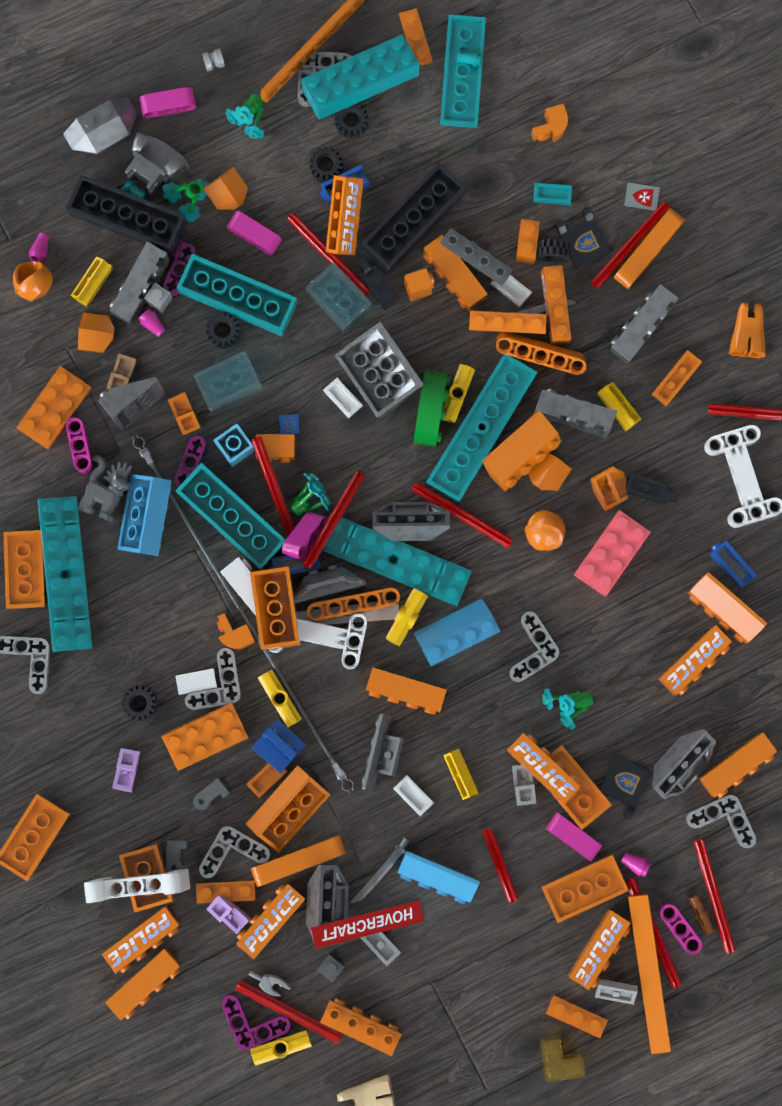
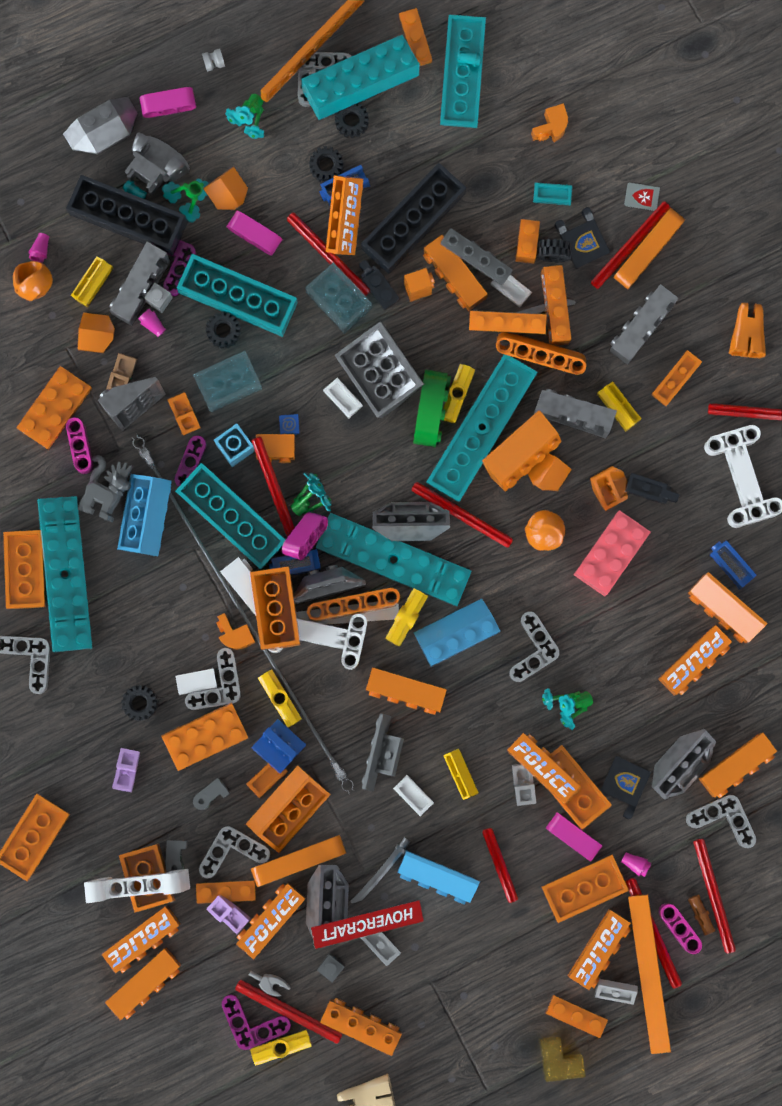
red axle [303,471,365,569] -> none

